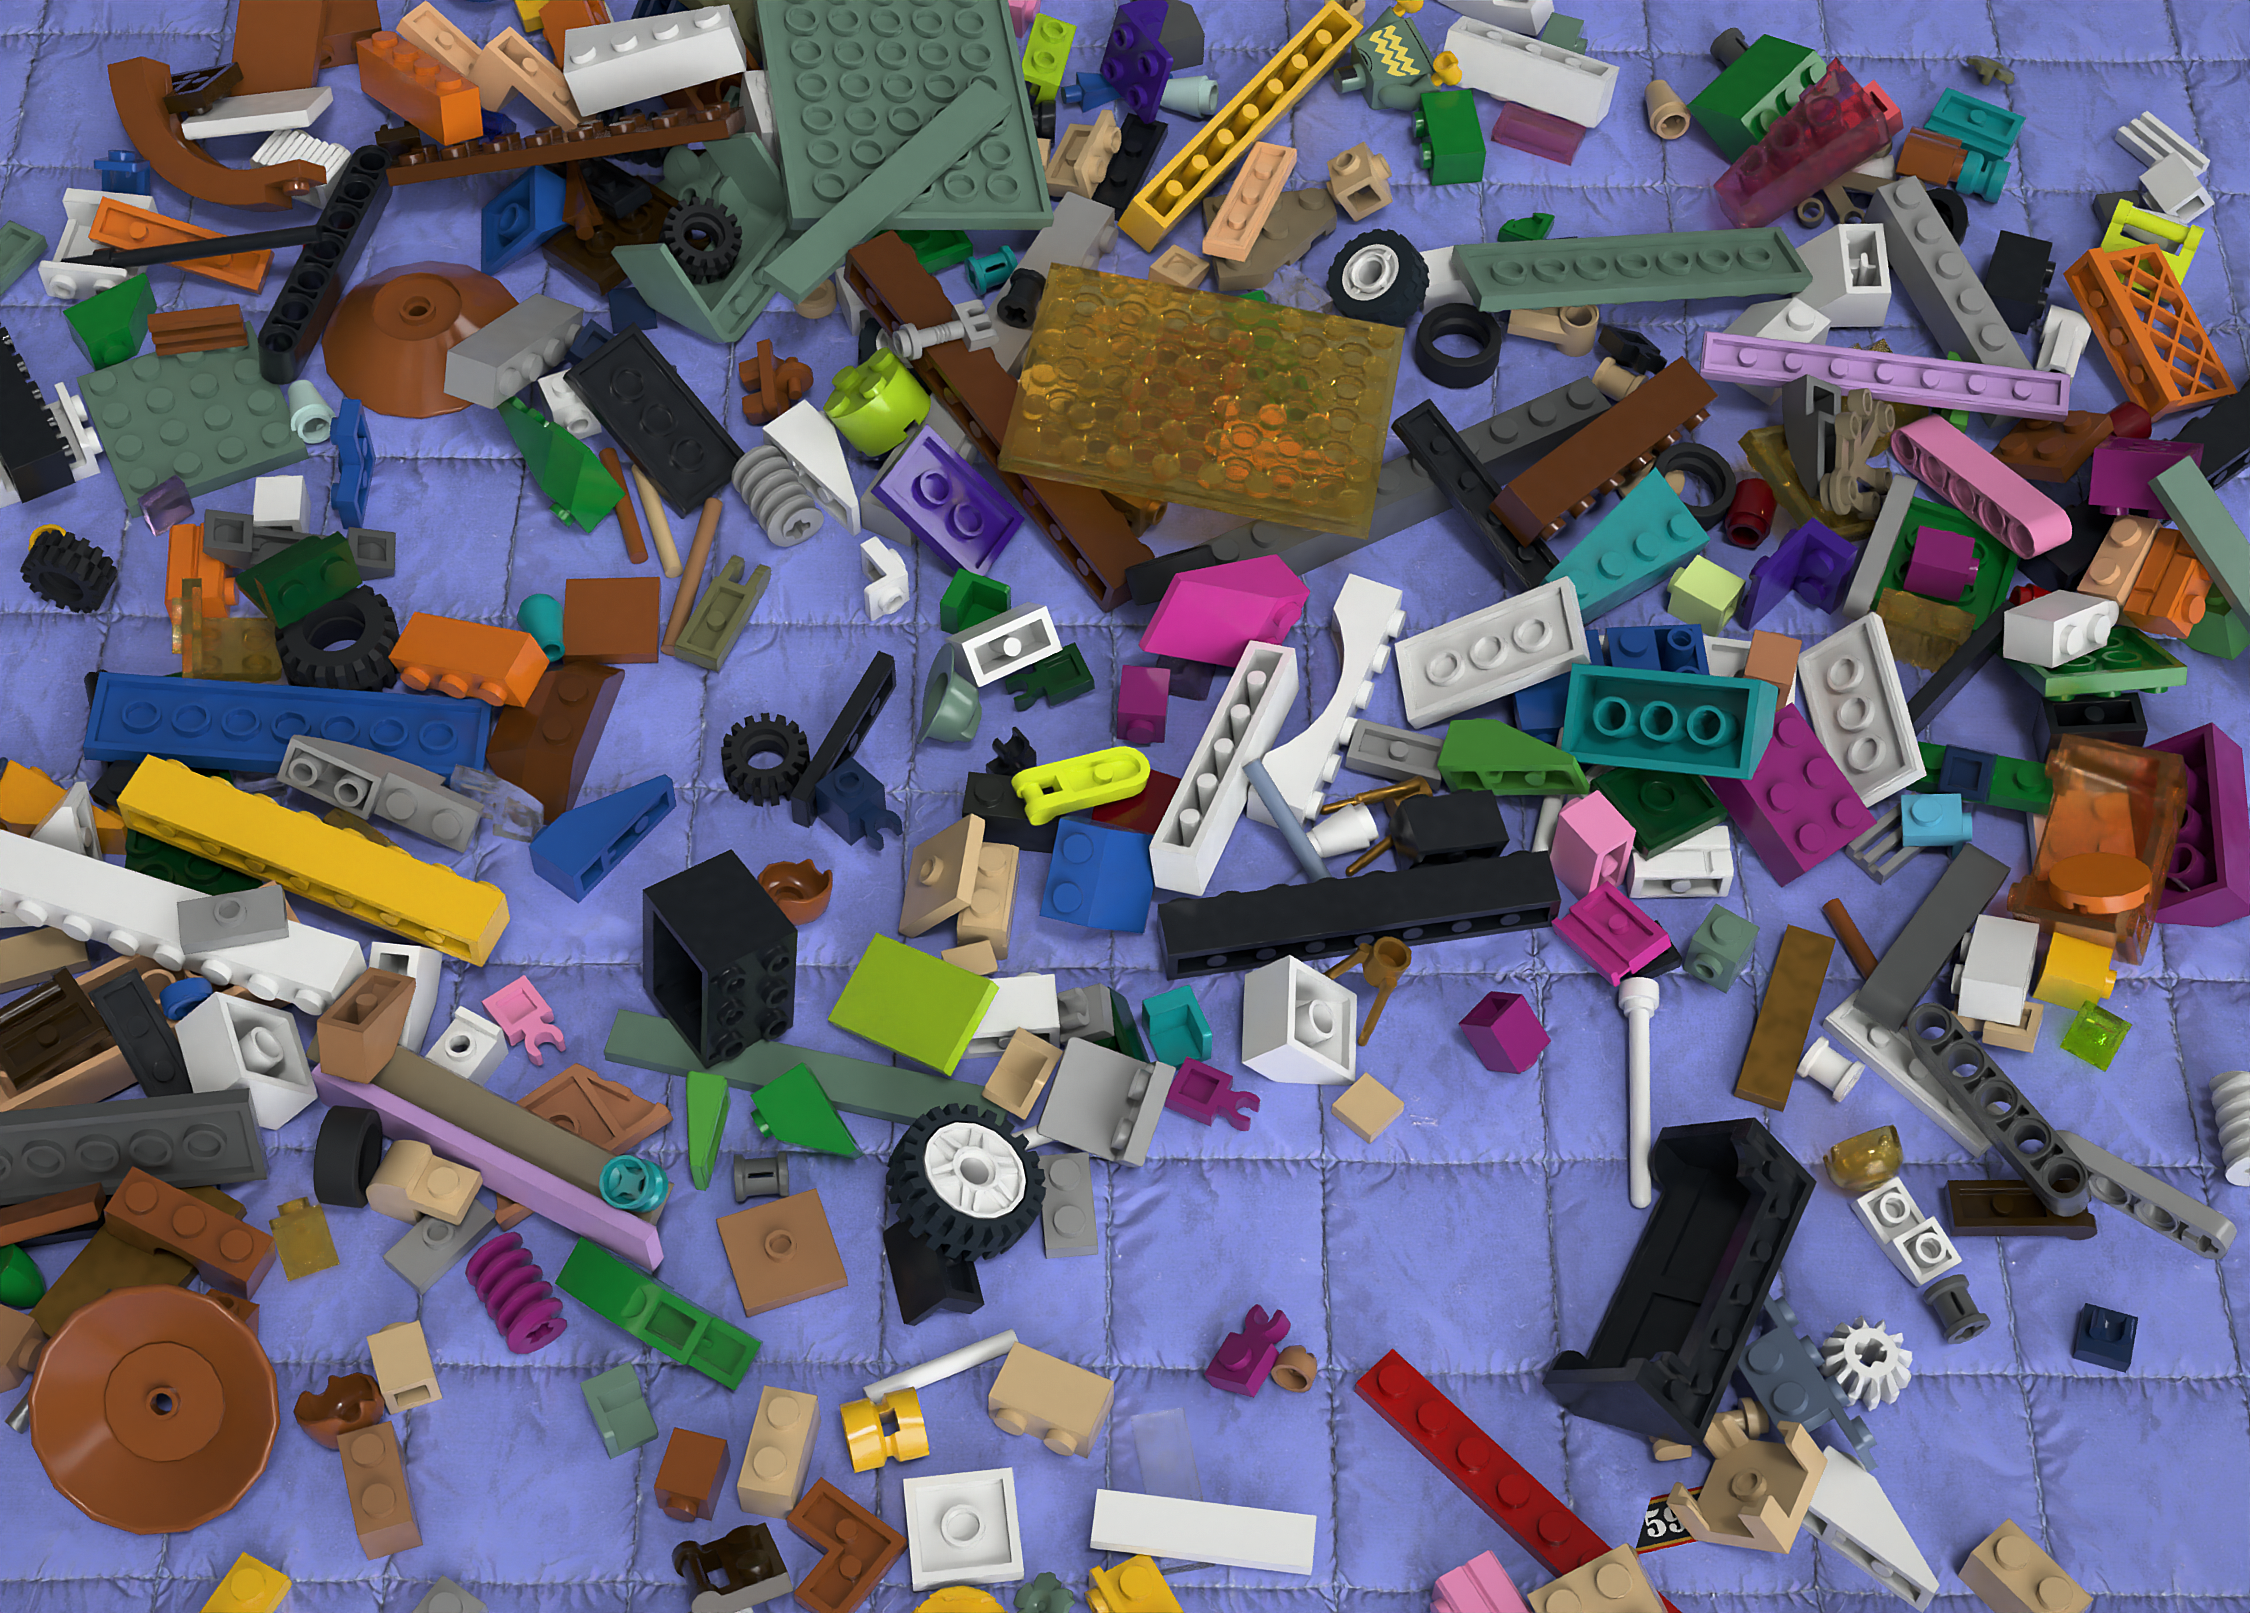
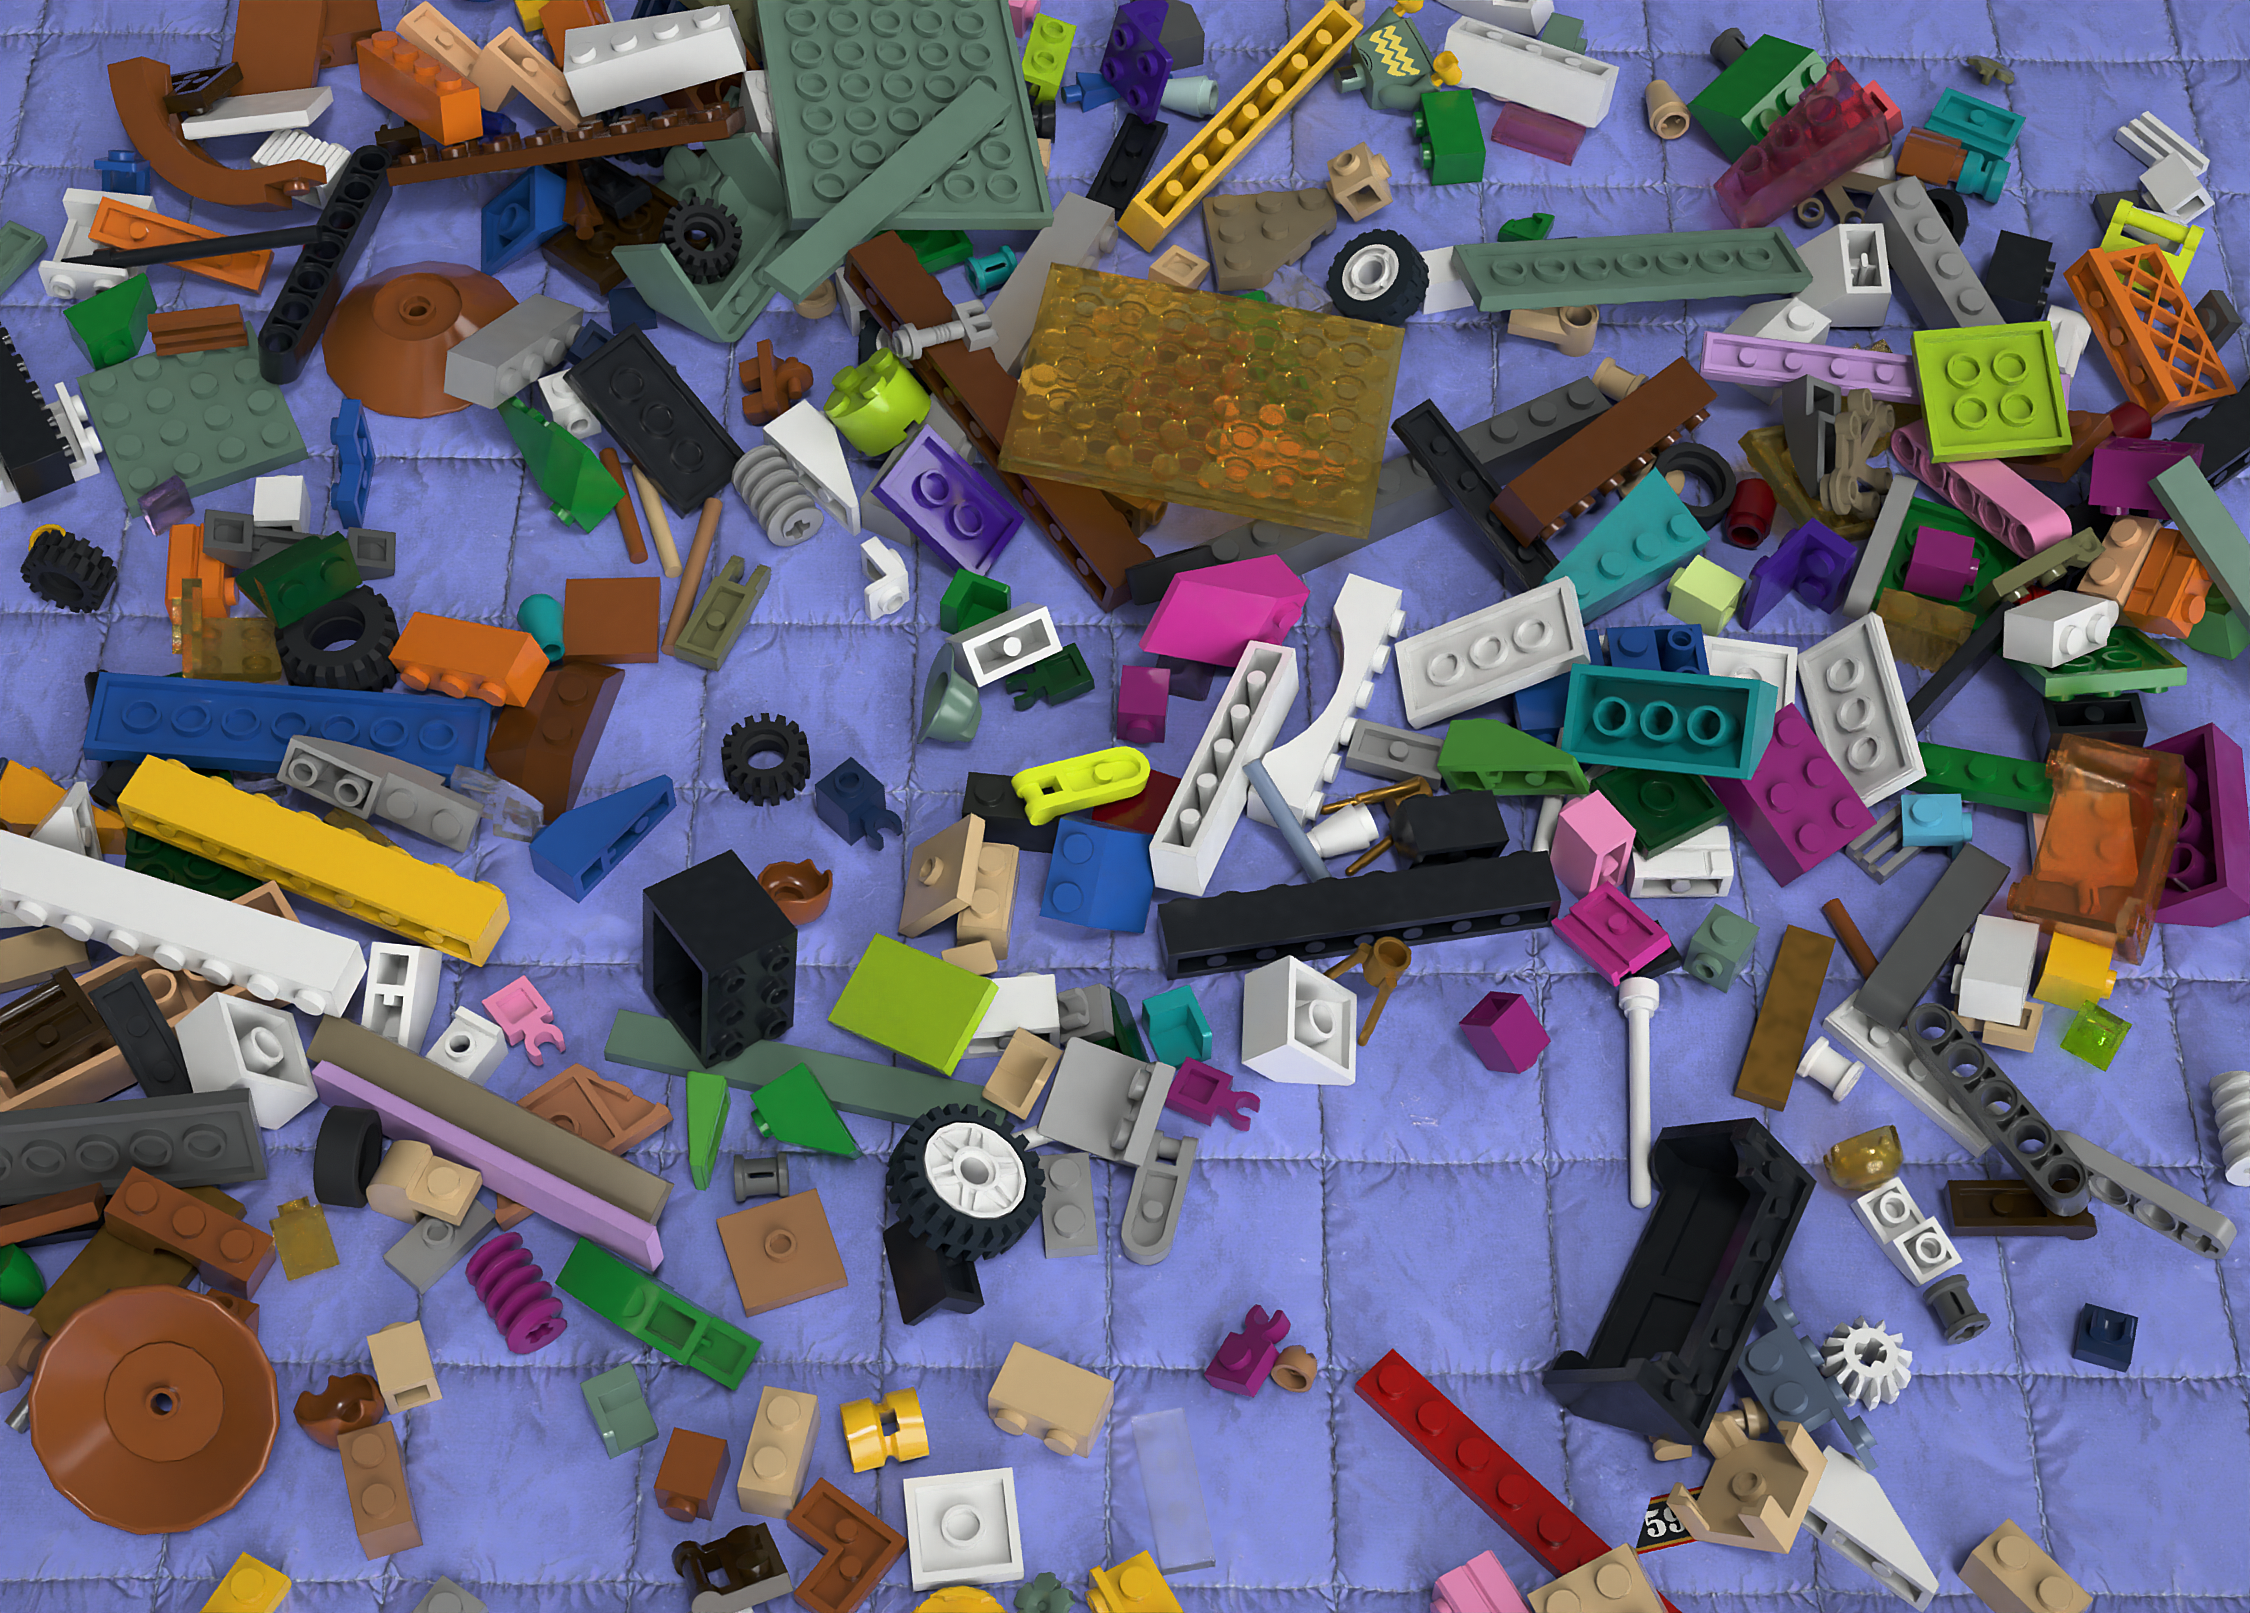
blue tile [159,977,214,1020] -> none
light grey plate [177,884,289,955] -> none
light aqua cone [288,380,336,444] -> none
medium nougat slope [316,967,416,1084] -> none
teal wheel [599,1155,669,1213] -> none
black tile [790,651,897,828] -> none
white bar [863,1328,1018,1404] -> none
black plate [986,727,1037,776] -> none
black bush [997,268,1049,329] -> none
tan bracket [1045,109,1122,199] -> none
white tile [1090,1489,1317,1575] -> none
light nougat tile [1202,141,1297,262] -> none
tan tile [1331,1072,1404,1144] -> none
black tyre [1415,303,1502,388] -> none
black plate [1598,325,1668,375] -> none
nougat brick [1742,629,1802,712] -> none
dark blue tile [1937,744,1998,803] -> none
orange tile [2048,852,2152,914] -> none
none -> light grey plate [1121,1129,1199,1265]
none -> lime plate [1910,321,2073,464]
none -> olive hinge [1977,527,2106,612]
none -> dark grey plate [2193,290,2243,353]

